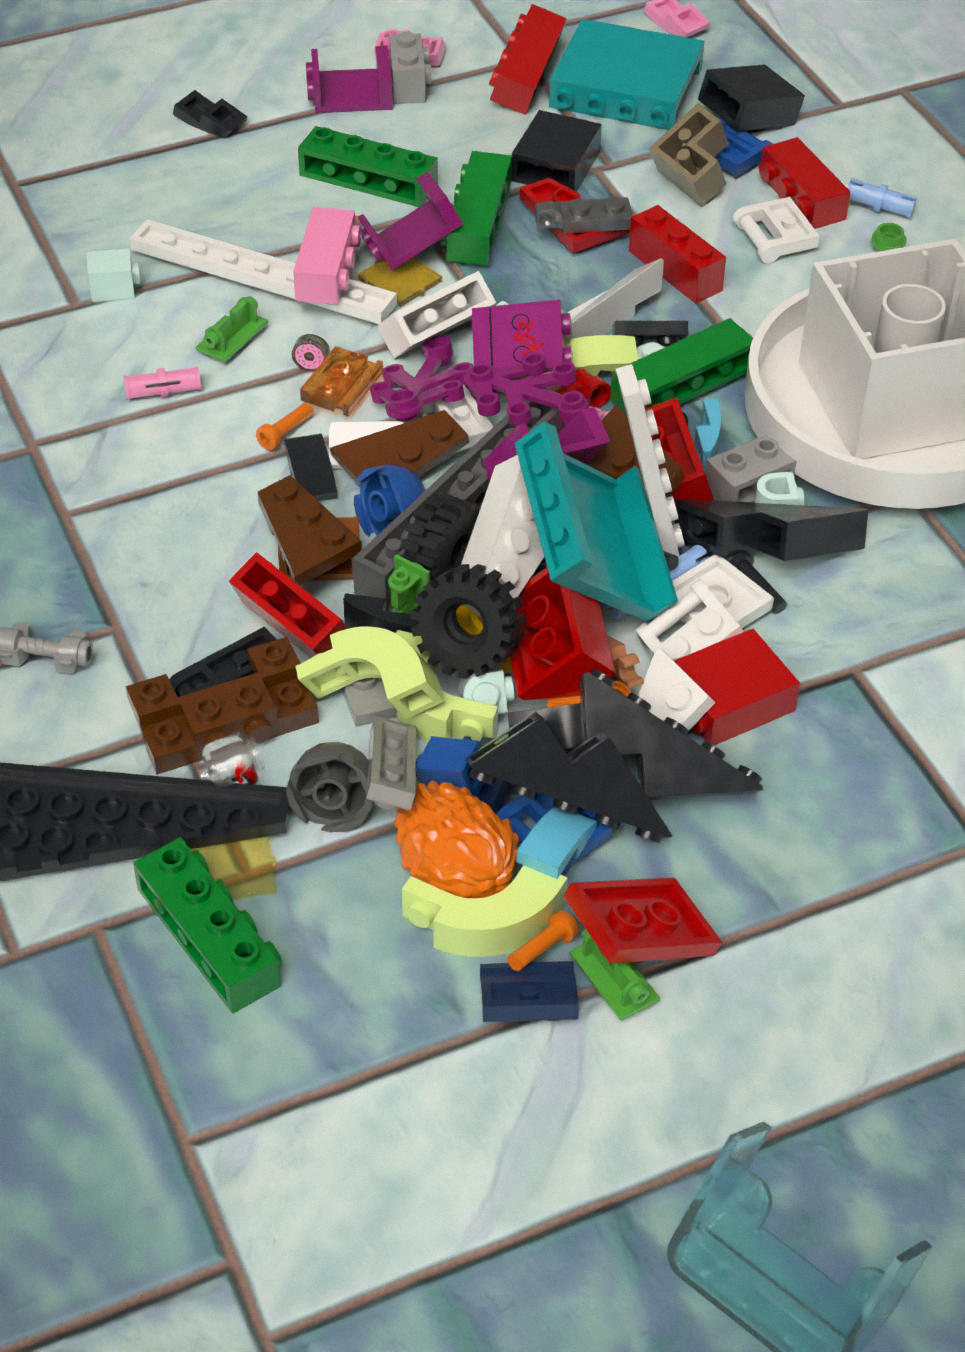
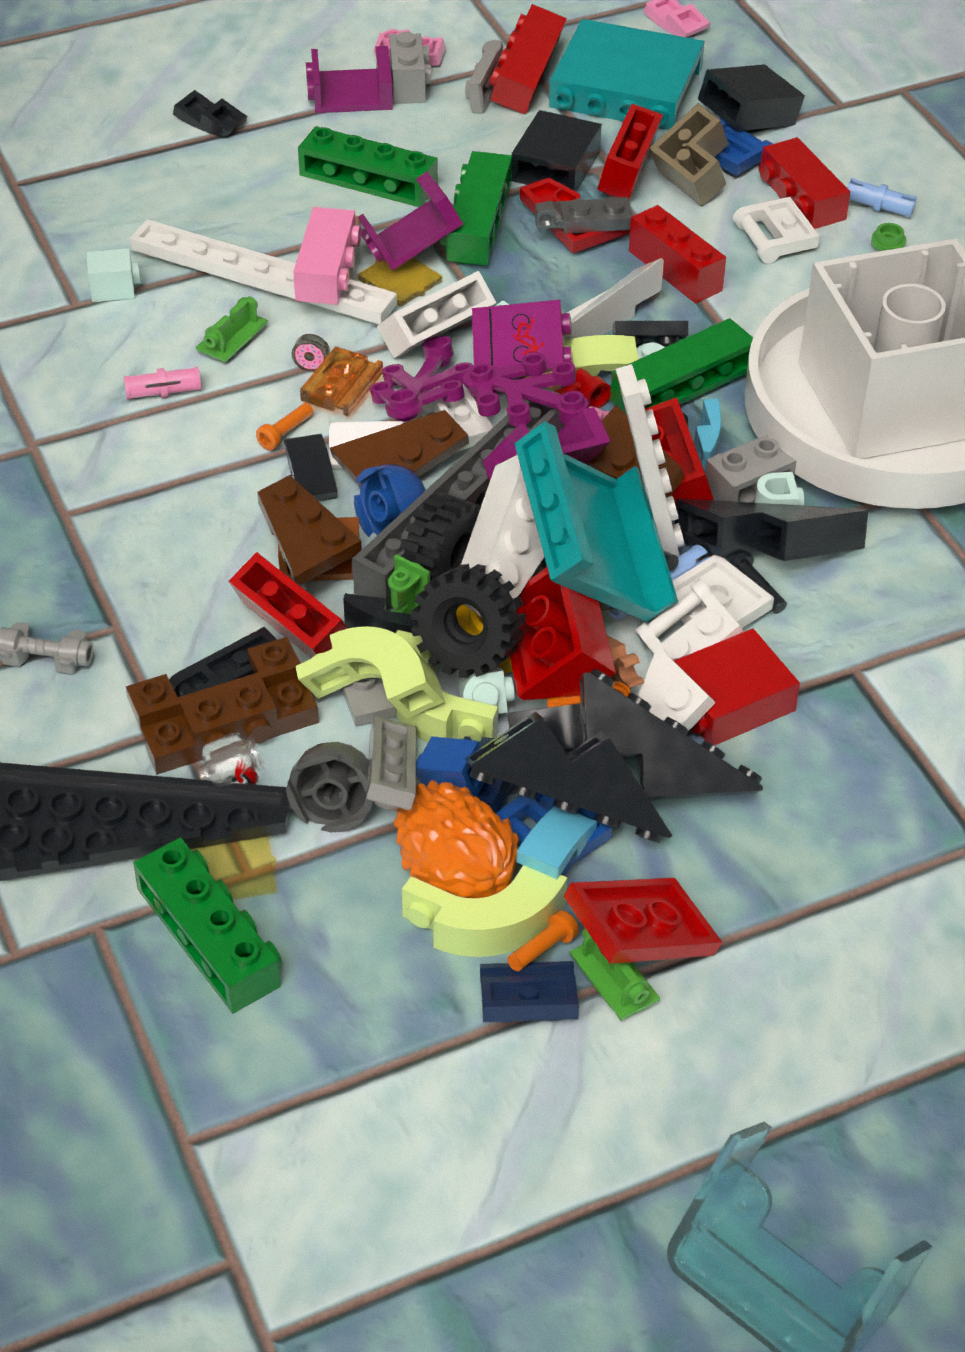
none -> light grey hinge [465,39,503,113]
none -> red brick [597,104,663,199]

